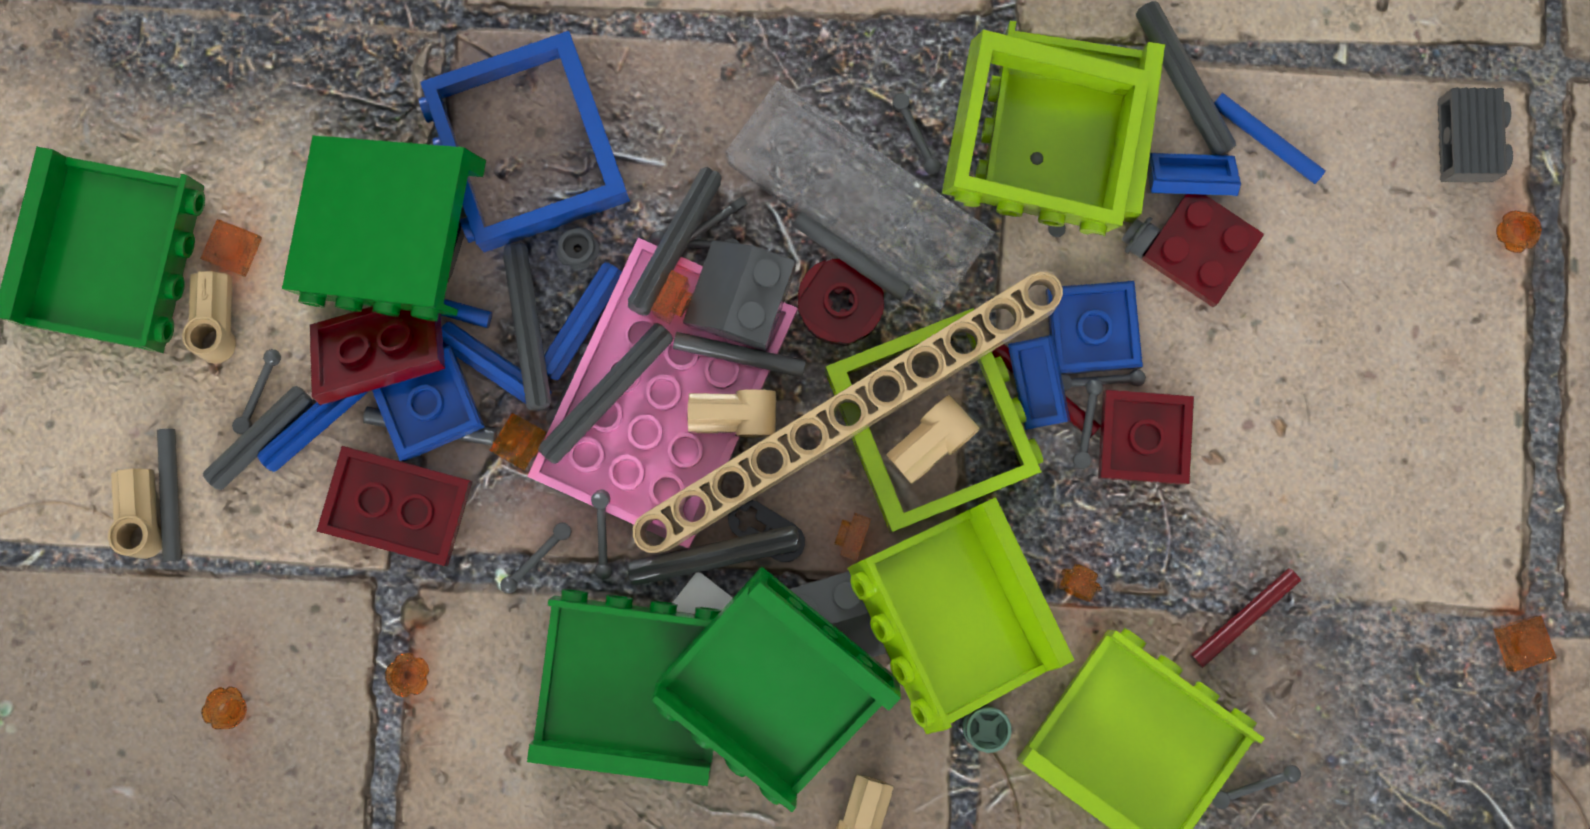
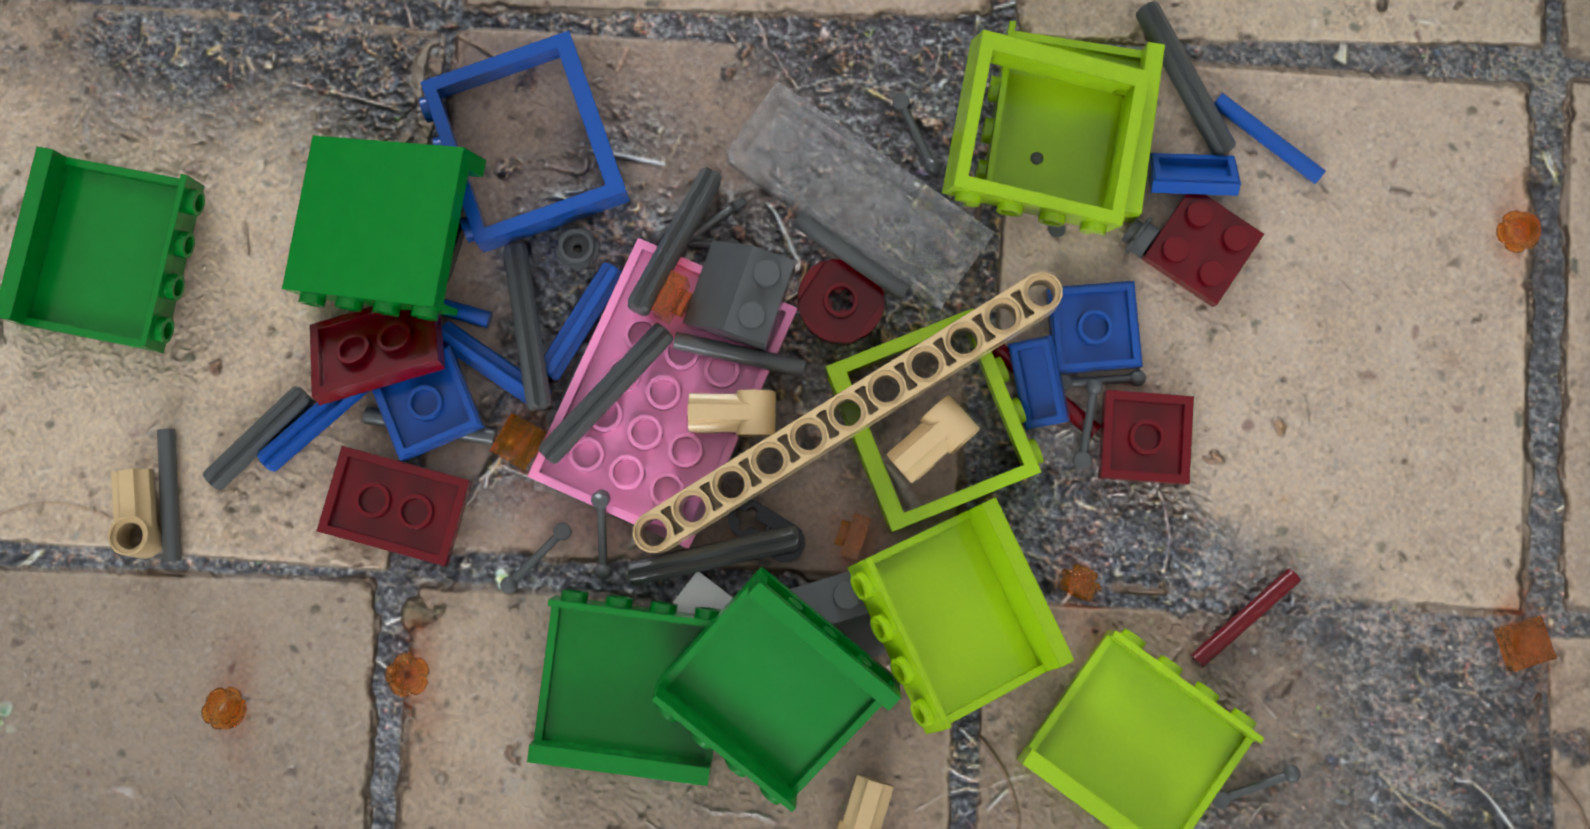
tan piece [182,271,236,364] -> none
clear orange plate [200,219,262,277] -> none
dark grey hinge [232,349,281,435] -> none
sand green wheel [962,705,1012,753] -> none
dark grey brick [1437,87,1513,182] -> none

